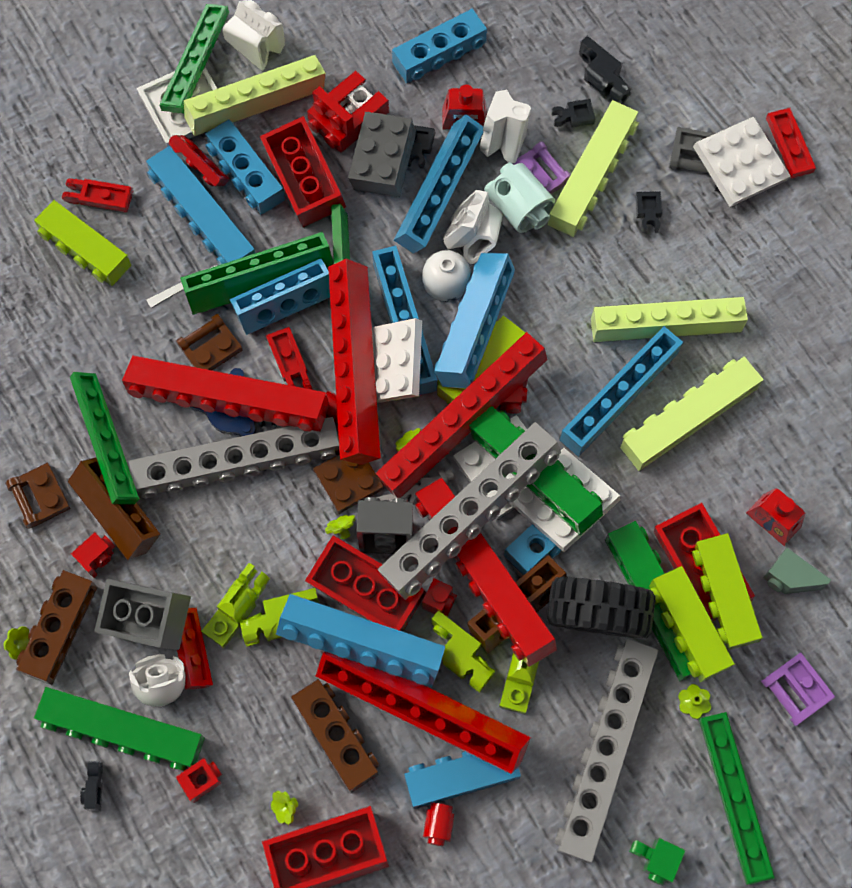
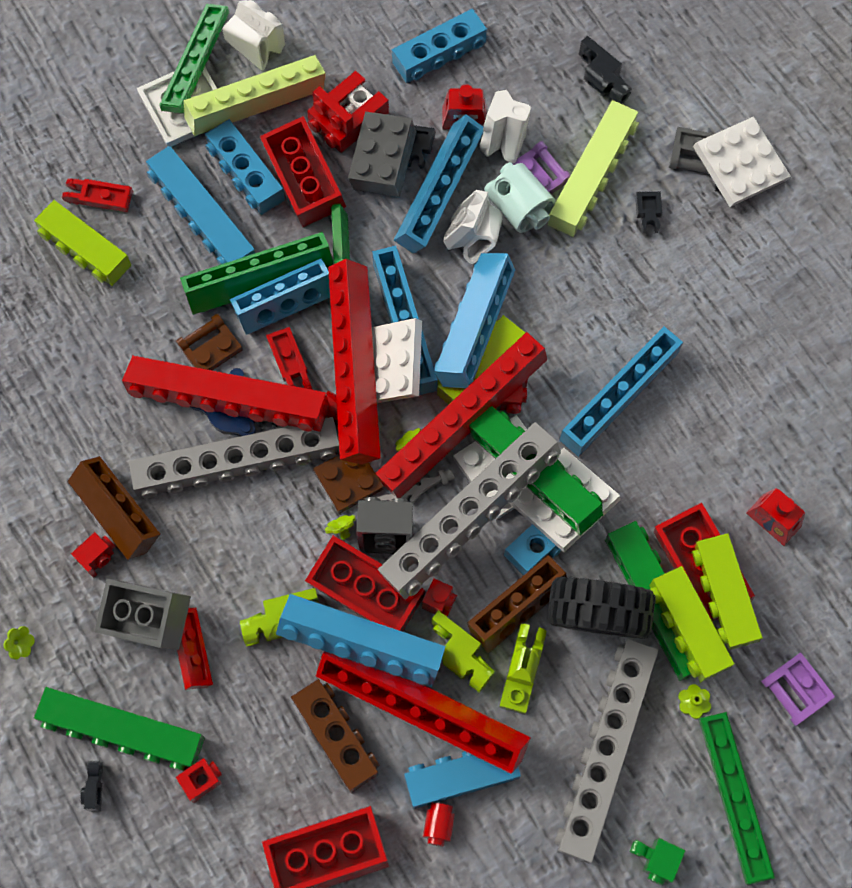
reddish brown plate [5,462,71,529] -> none
reddish brown brick [16,570,98,685] -> none
green tile [70,372,139,504] -> none
white cylinder [129,654,186,707] -> none
white sticker [146,265,216,307] -> none
red hinge [168,135,229,187] -> none
lime plate [201,563,270,648] -> none
lime plant [271,791,298,825] -> none
red brick [415,478,557,667] -> none
white cylinder [422,250,471,301] -> none
black plate [551,99,595,128] -> none
yellowish green brick [591,297,748,342] -> none
yellowish green brick [620,357,764,471] -> none
sand green slope [763,548,831,594] -> none
red plate [766,108,816,179] -> none

